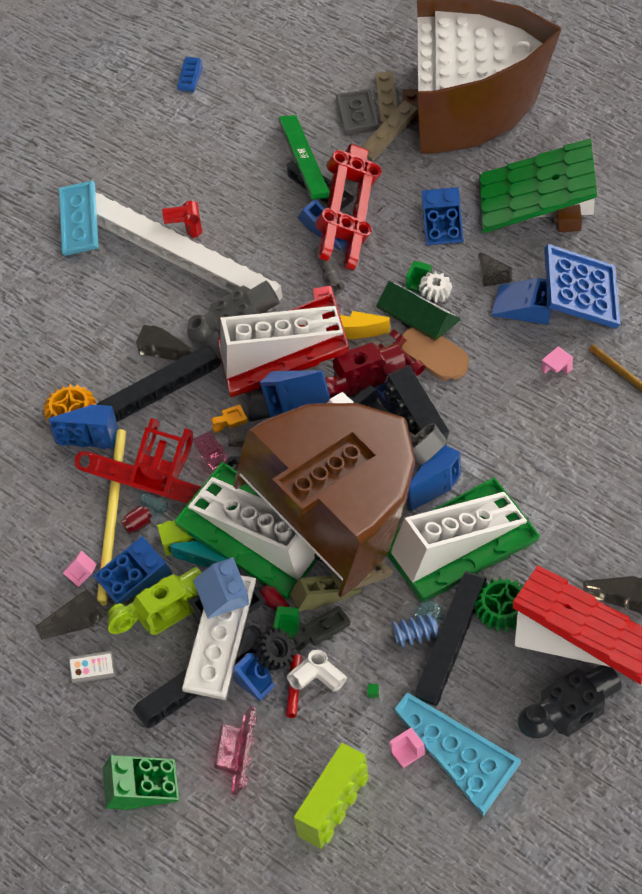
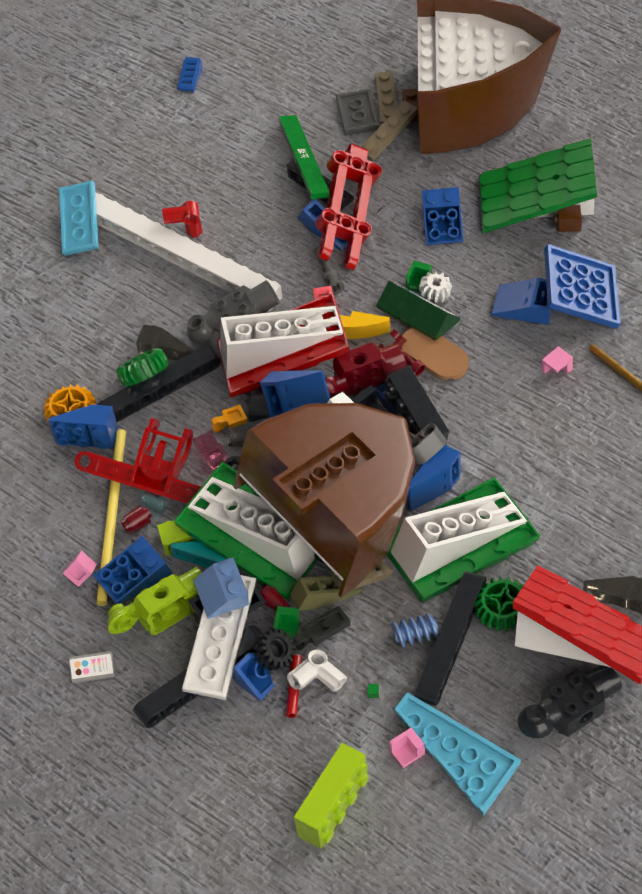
clear smoke slope [35,589,105,640] -> none
green slope [102,755,179,810] -> none
clear pink bracket [214,706,257,795] -> none
clear light blue plant [416,600,443,620] -> none
clear smoke slope [478,252,512,287] -> none
none -> green gear [116,348,168,386]

